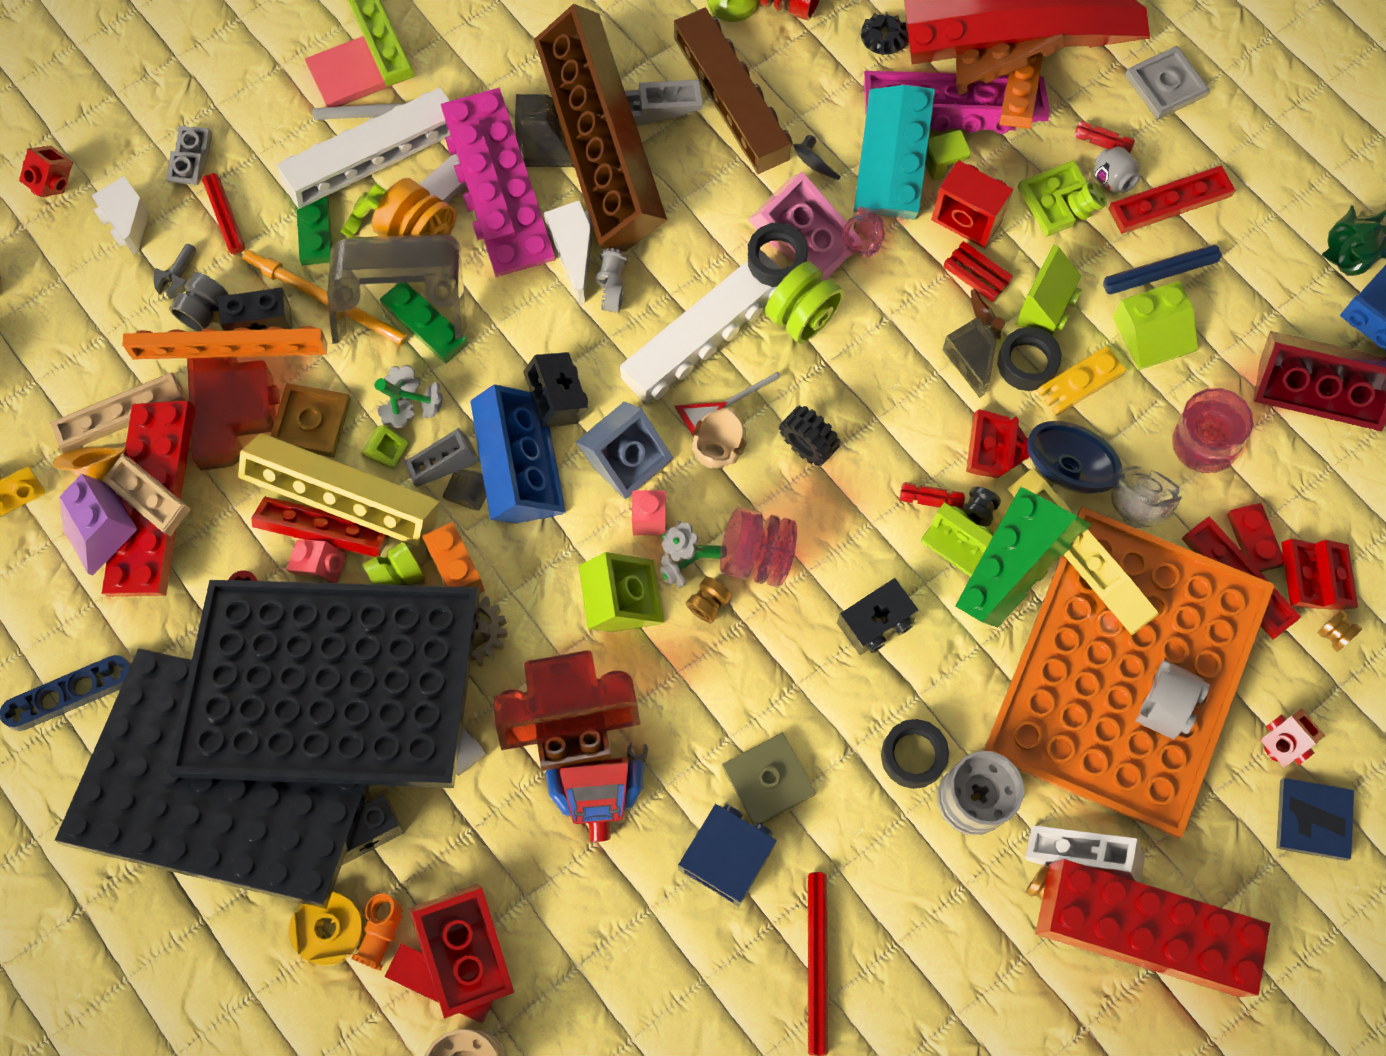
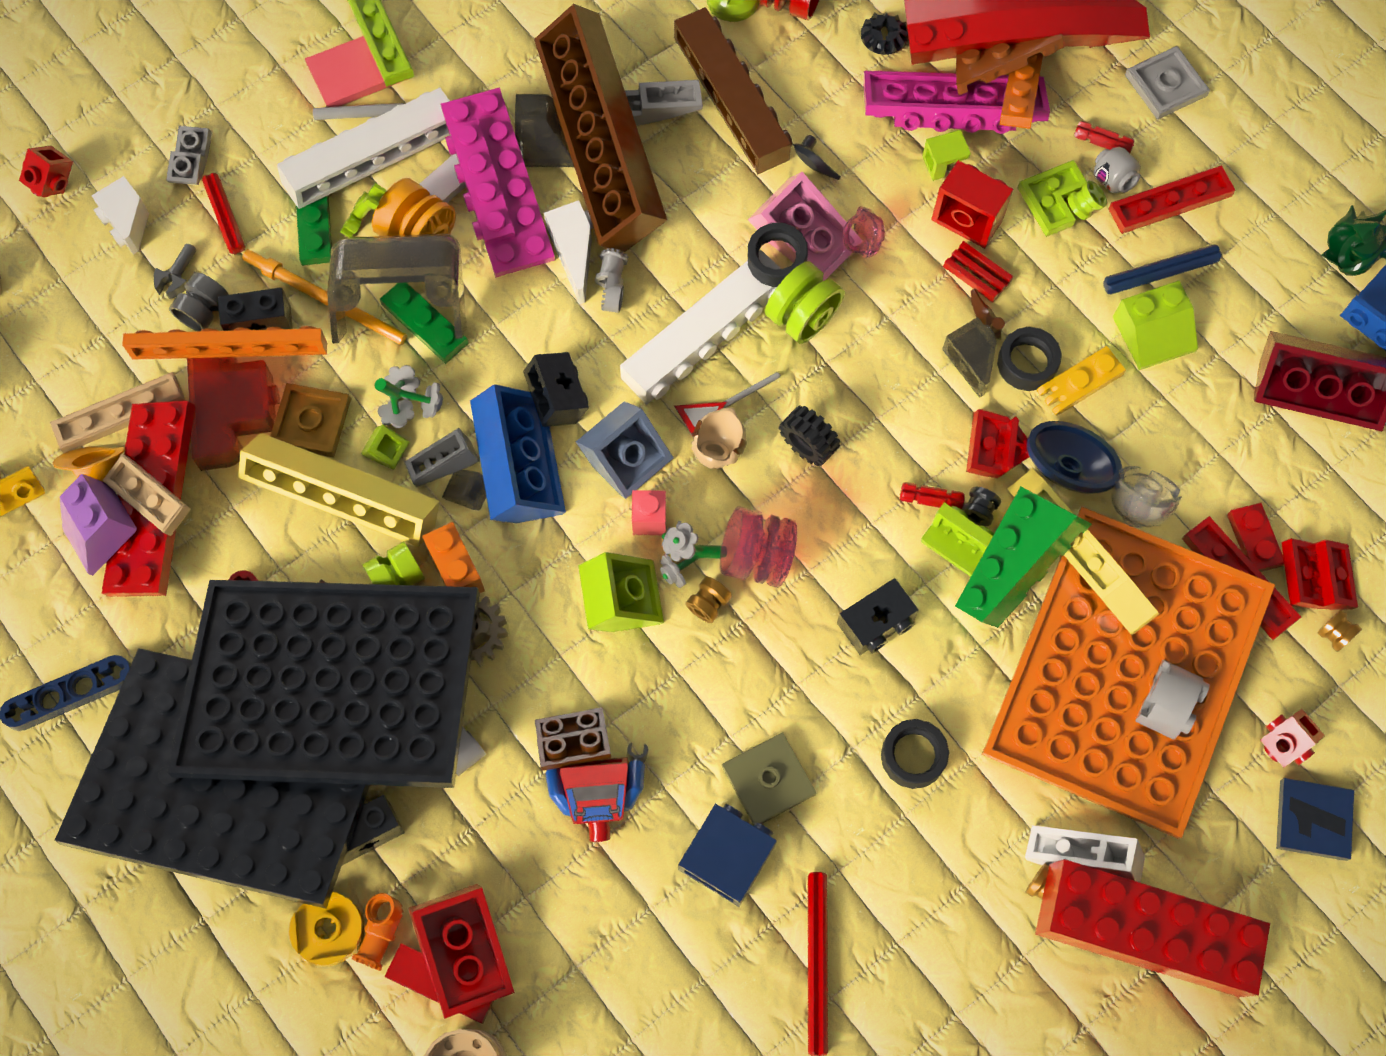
red plate [251,496,390,557] -> none
coral bracket [286,540,346,583] -> none
clear red brick [493,650,640,751] -> none
teal slope [853,85,935,220] -> none
light grey wheel [937,751,1024,835] -> none
lime slope [1015,244,1082,335] -> none
clear pink wheel [1172,388,1254,473] -> none

